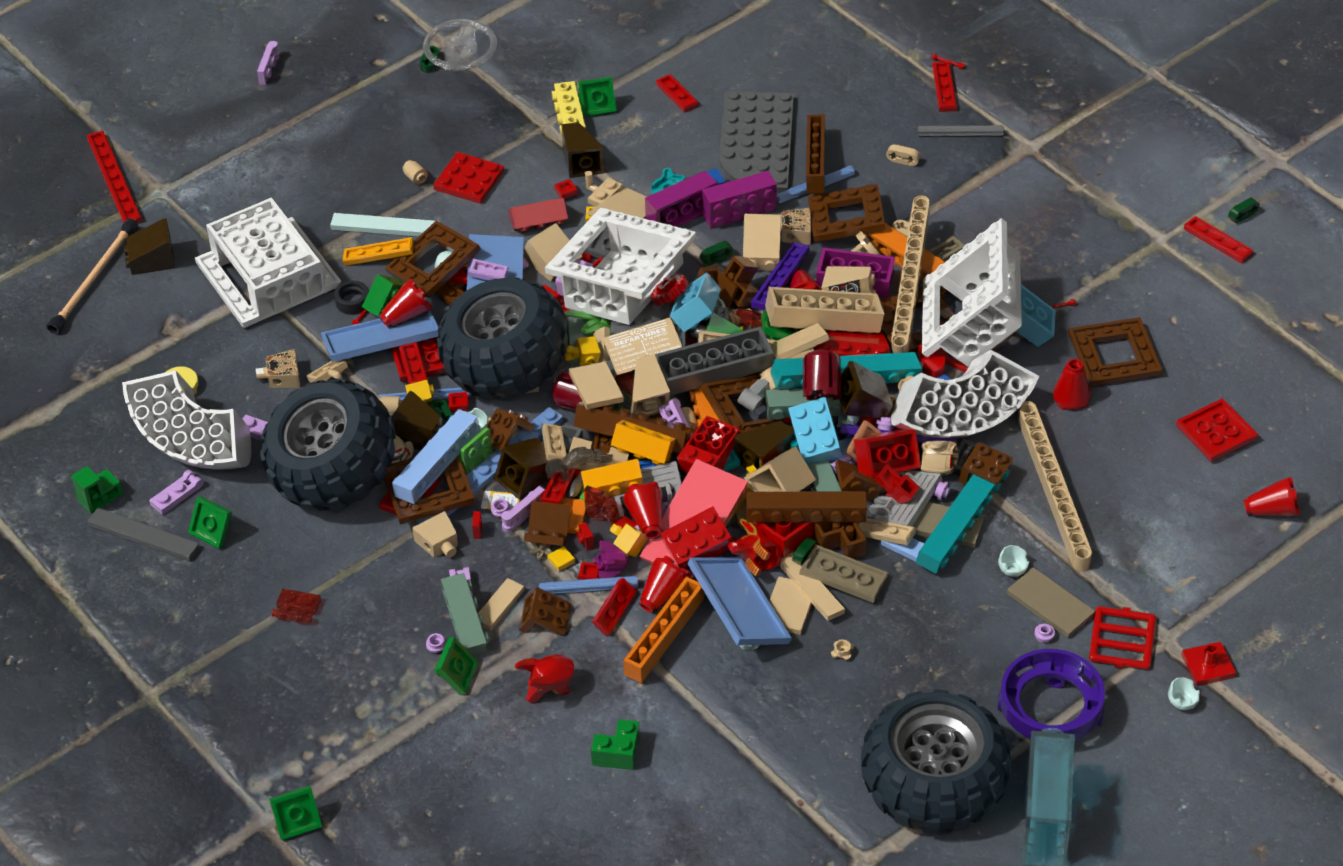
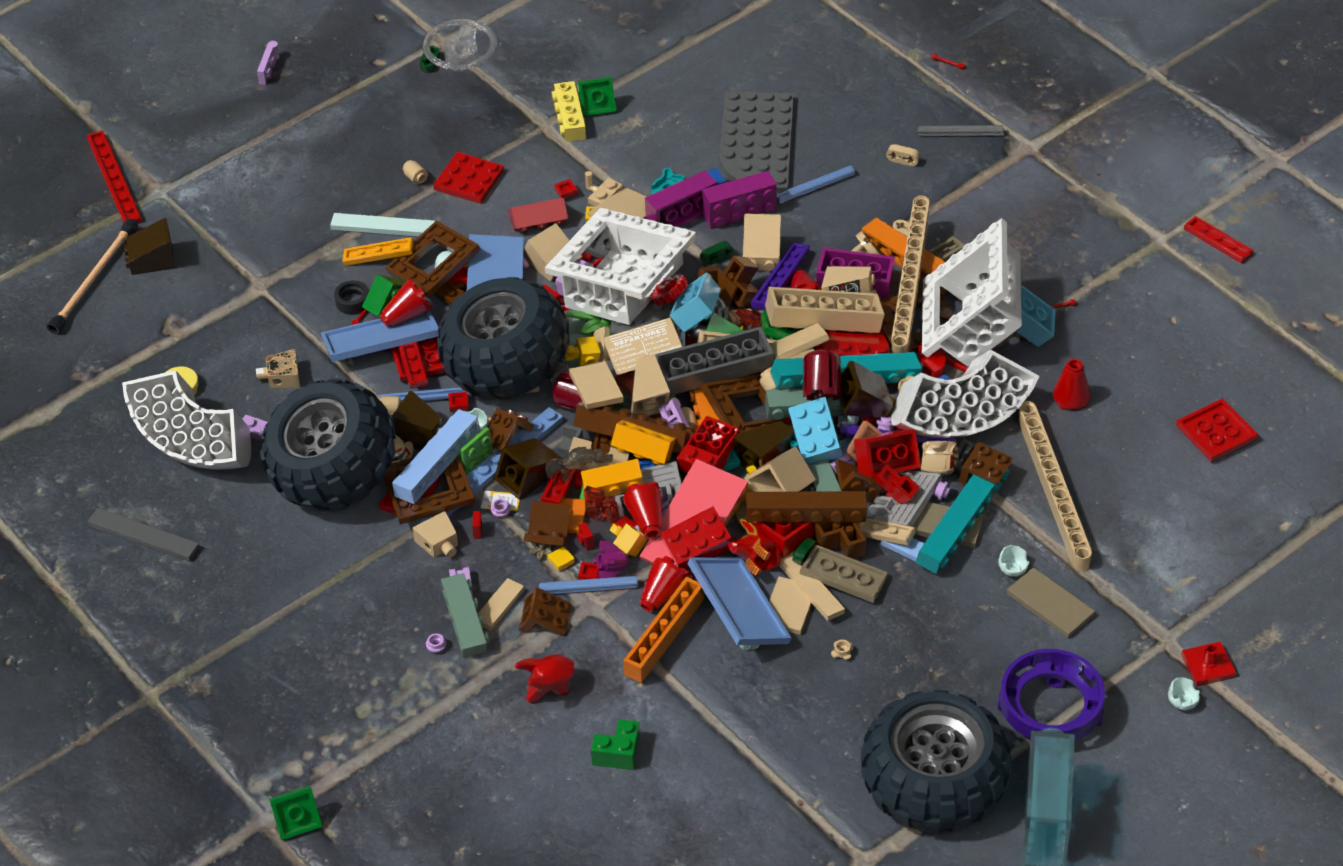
green brick [71,466,123,514] -> none
lavender plate [149,470,204,515] -> none
green tile [188,496,232,549] -> none
white plate [195,198,341,328] -> none
clear red plate [271,588,321,624] -> none
tan plate [307,360,348,383] -> none
yellow brick [405,380,435,403] -> none
dark green beam [430,399,453,426] -> none
green tile [434,637,479,695] -> none
lavender plate [468,259,509,280] -> none
lavender plate [501,486,545,532] -> none
tan tile [542,423,567,463] -> none
dark brown slope [561,122,604,178] -> none
flat silver bar [565,470,583,499] -> none
red plate [592,578,636,636] -> none
red tile [656,74,699,113] -> none
light grey piece [737,379,770,412] -> none
tan torso [781,208,811,245] -> none
reddish brown brick [806,114,826,194] -> none
reddish brown plate [808,184,886,242] -> none
red tile [932,61,957,112] -> none
lavender plate [1034,624,1055,643] -> none
reddish brown plate [1068,317,1163,387] -> none
red bar [1089,606,1156,670] -> none
dark green beam [1228,197,1260,223] -> none
red cone [1243,477,1301,517] -> none

